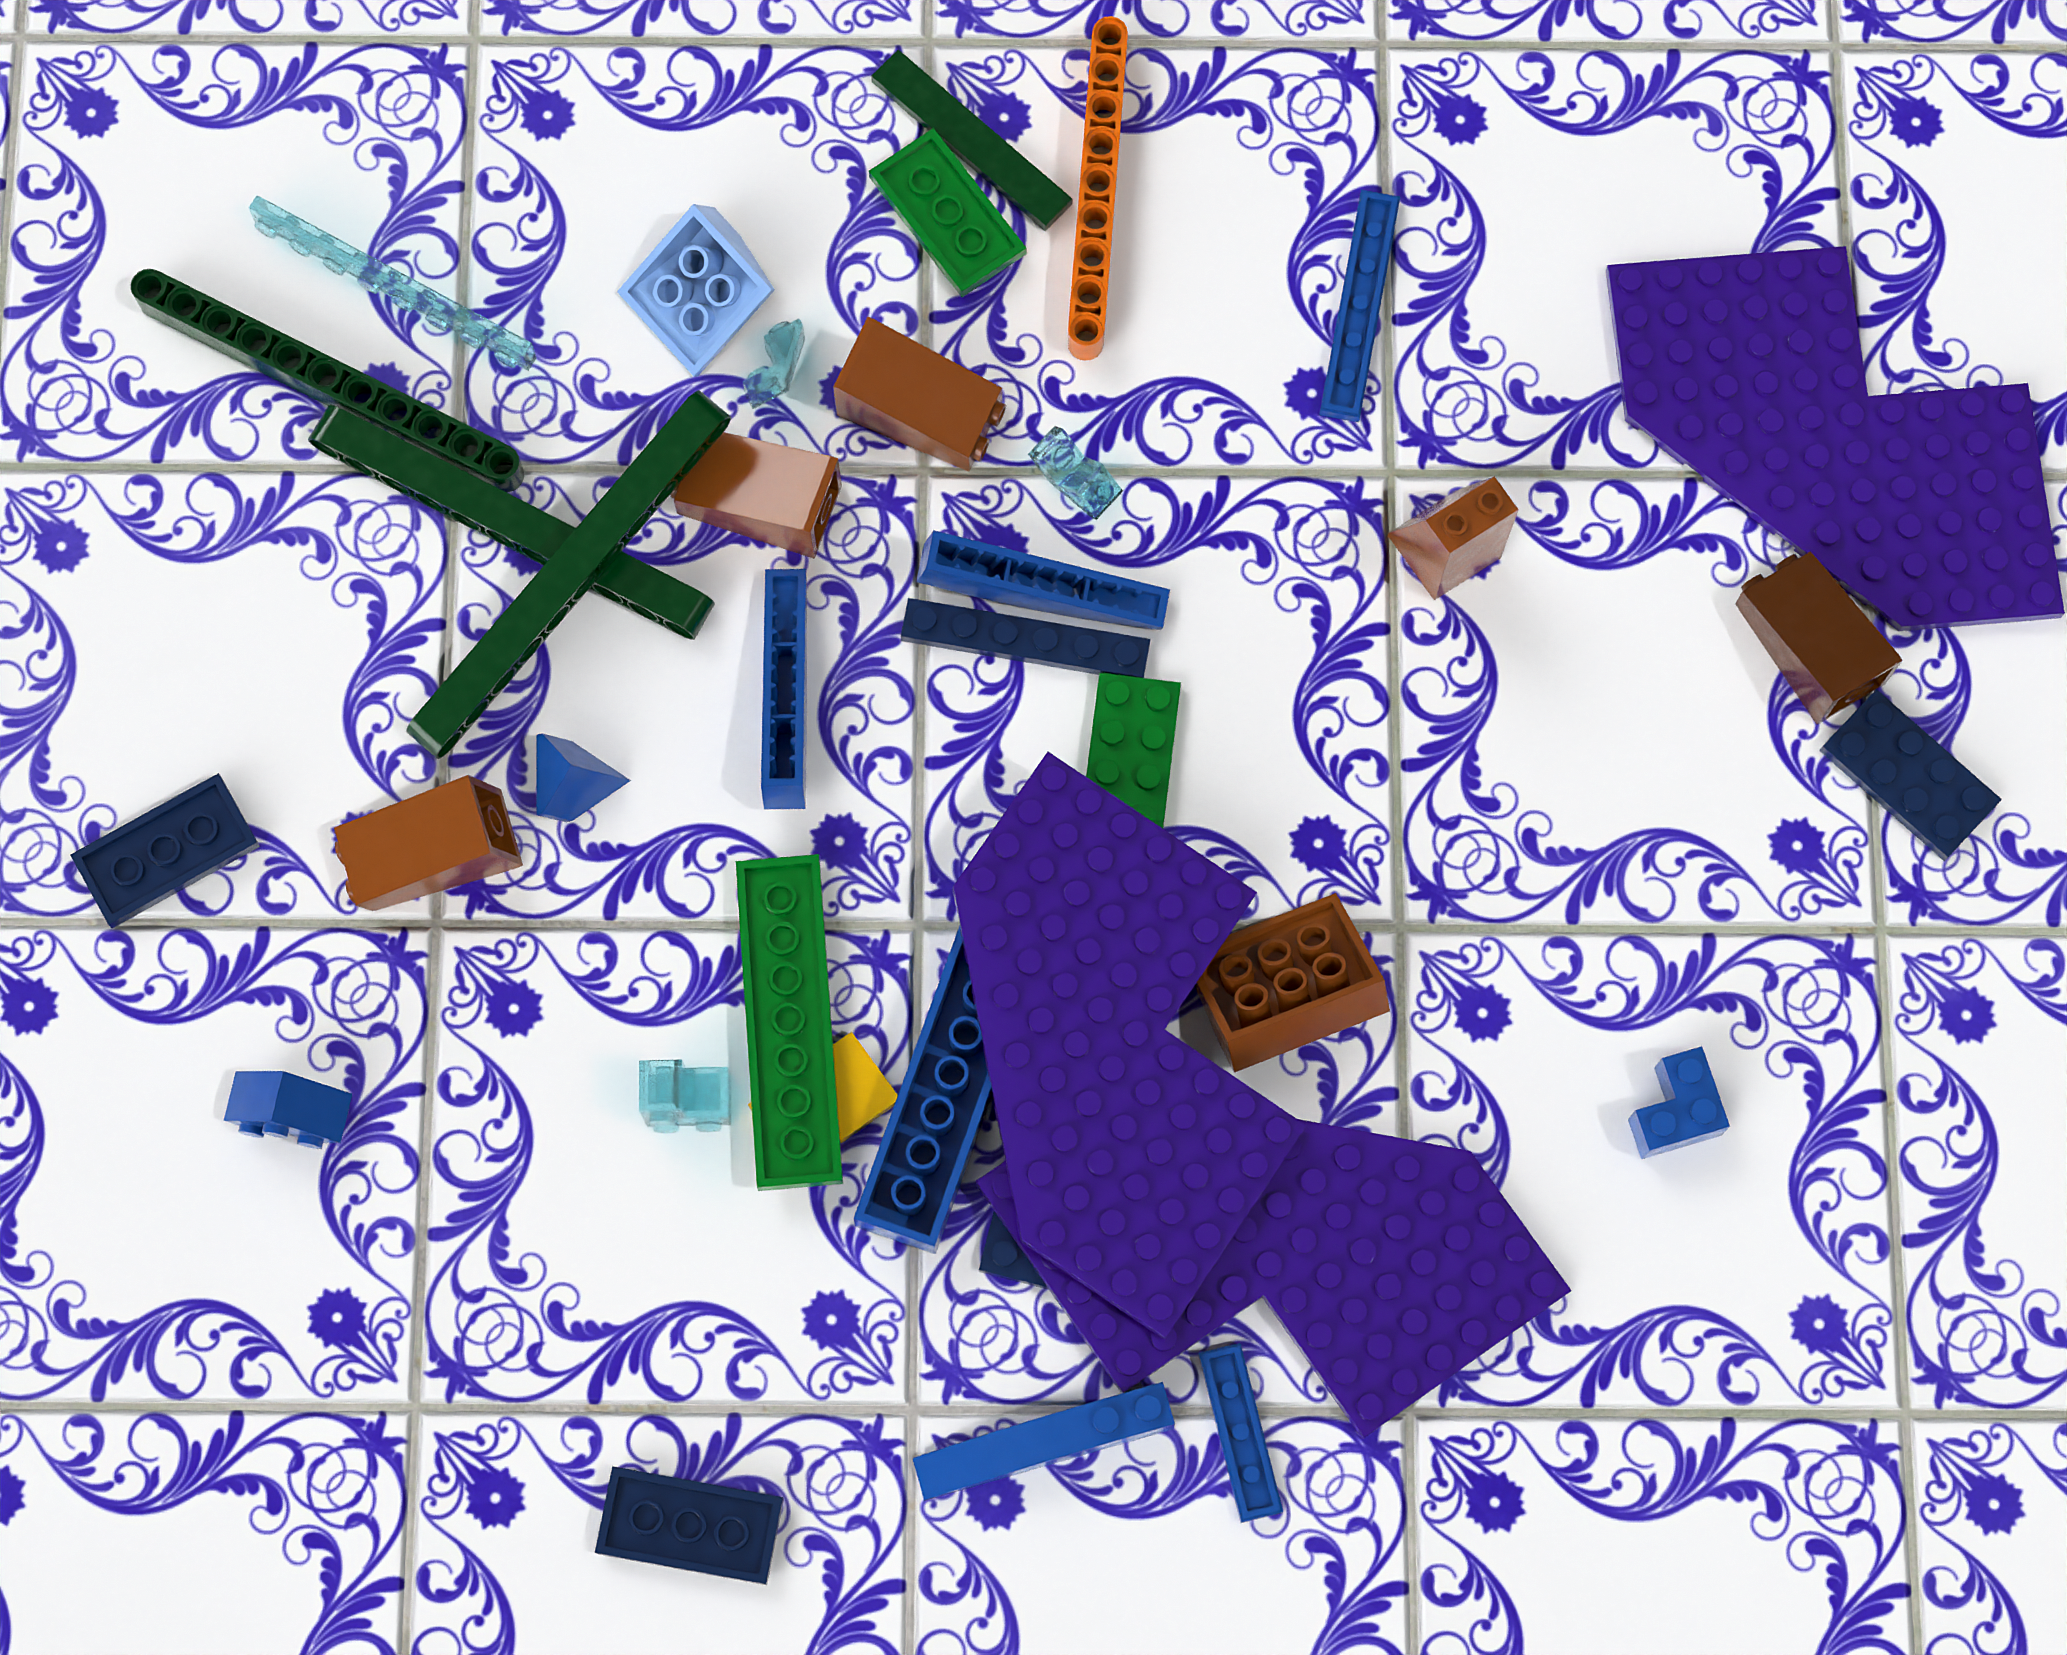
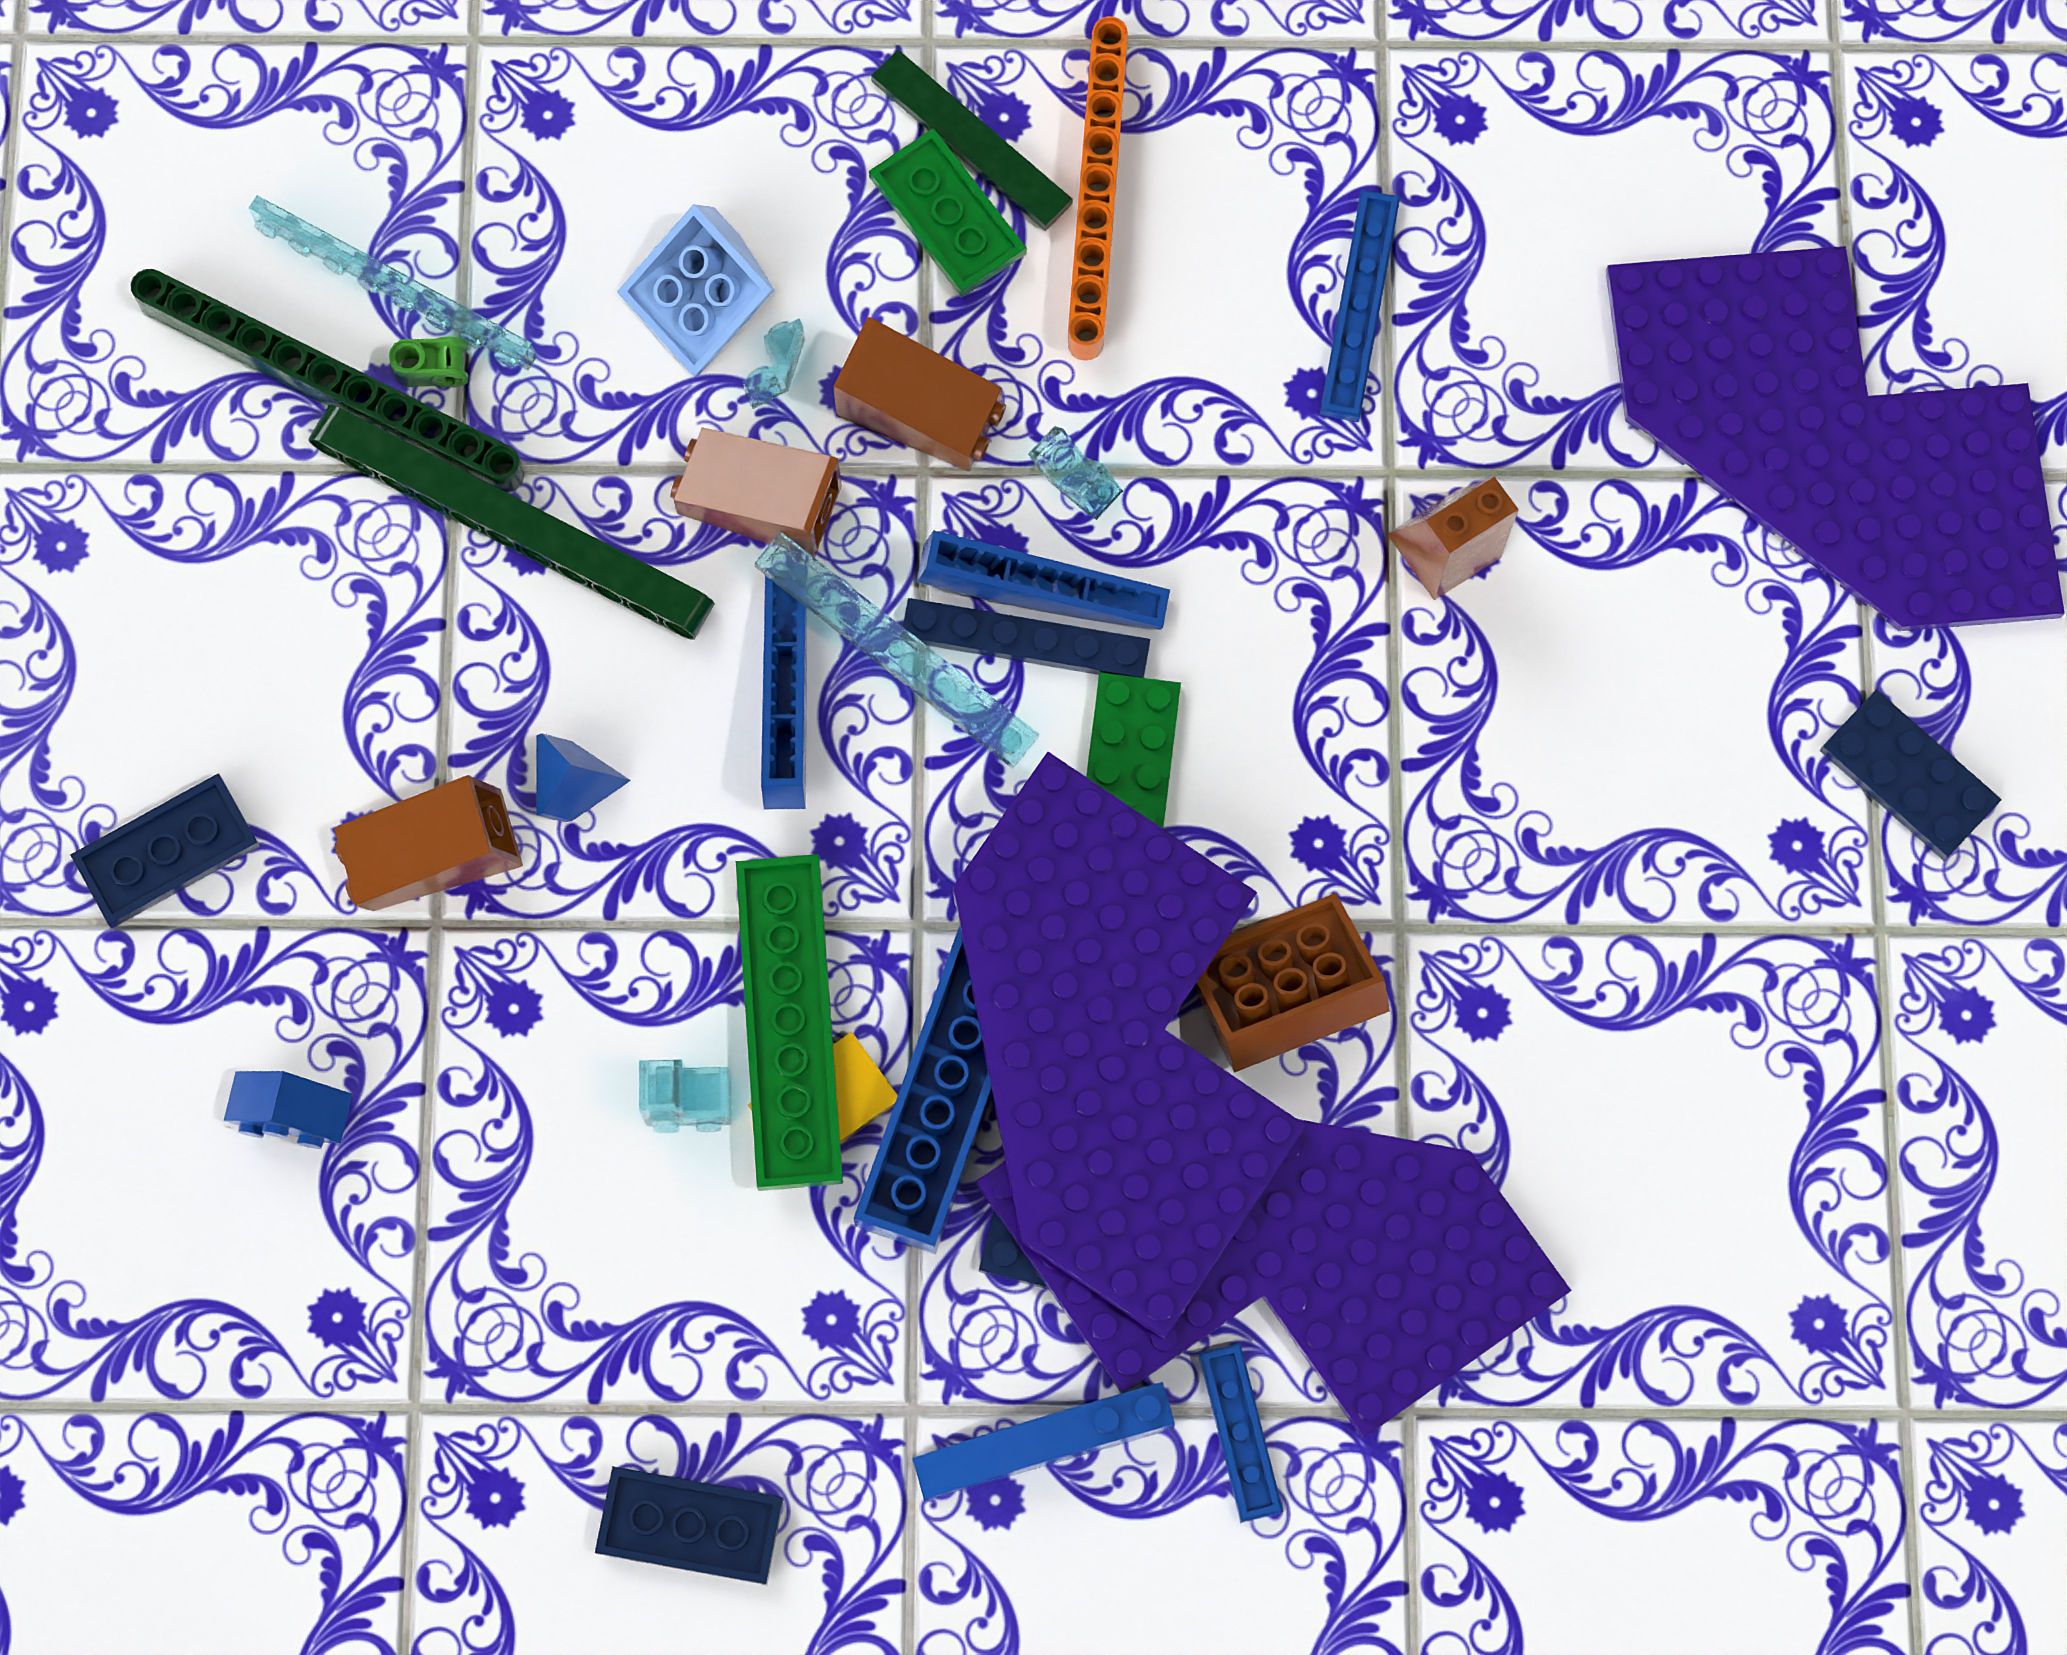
dark green beam [406,390,731,759] -> none
blue brick [1628,1046,1730,1159] -> none
reddish brown slope [1735,551,1903,725] -> none
none -> bright green piece [389,336,468,387]
none -> clear light blue plate [754,532,1040,769]

